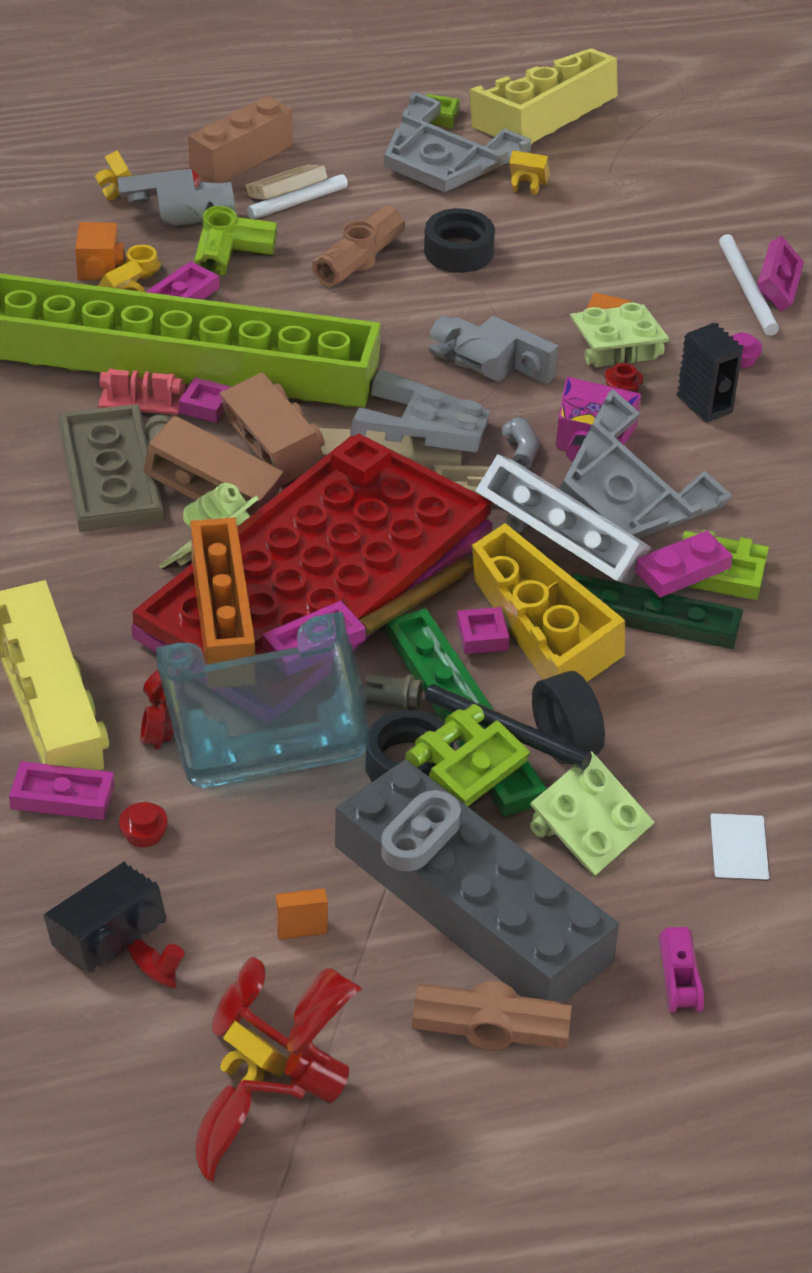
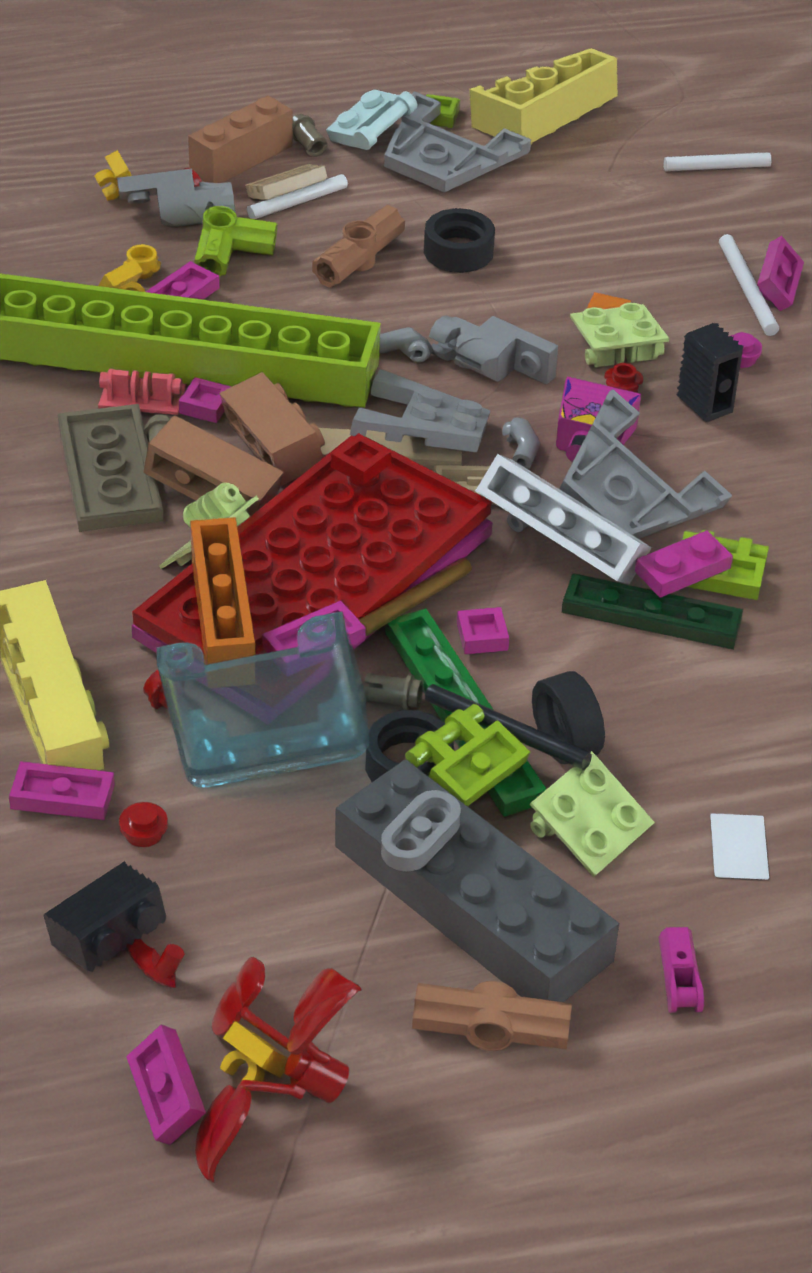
orange brick [75,222,125,280] -> none
red plate [140,704,175,750] -> none
orange tile [275,889,328,940] -> none
yellow wedge [472,523,625,682] -> none
yellow tile [509,150,550,195] -> none
none -> dark pink plate [126,1024,206,1145]
none -> dark tan pin [292,114,327,157]
none -> light aqua plate [326,90,418,150]
none -> light grey arm [380,327,432,363]
none -> white bar [664,152,771,172]

